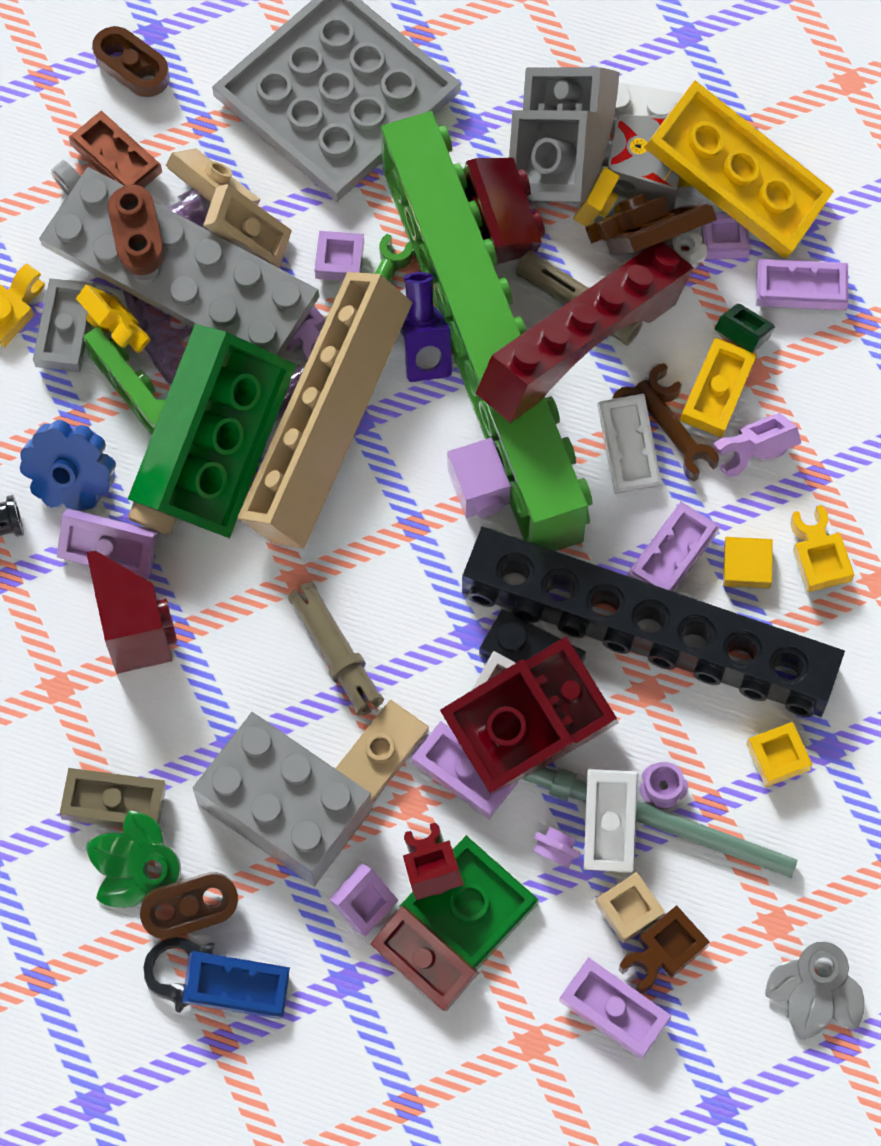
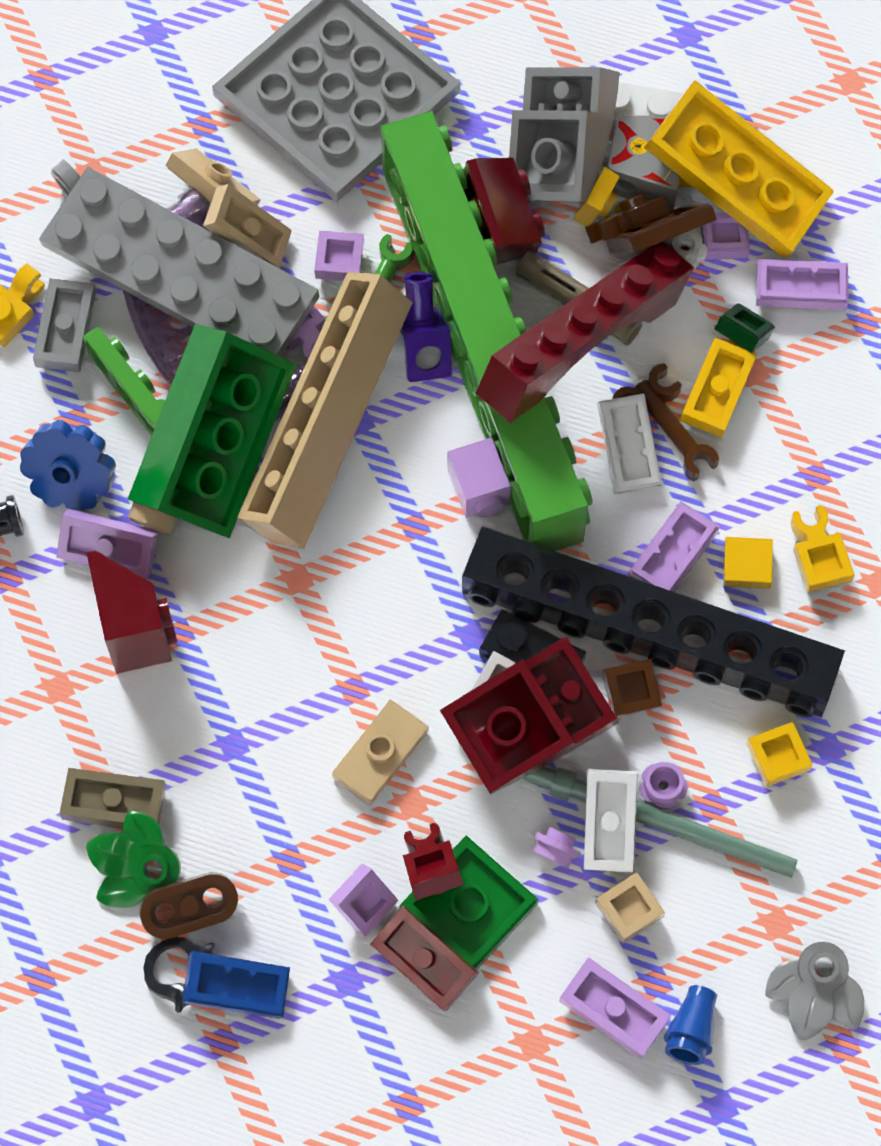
copper plate [69,110,163,188] -> none
yellow plate [76,284,151,354] -> none
reddish brown plate [92,26,170,97] -> none
copper plate [108,185,165,275] -> none
light grey brick [192,711,372,887] -> none
dark tan pin [288,582,384,716] -> none
lavender plate [411,721,519,820] -> none
reddish brown plate [619,905,710,994] -> none
lavender plate [713,412,802,477] -> none
none -> reddish brown plate [602,659,662,717]
none -> blue cone [663,985,718,1065]

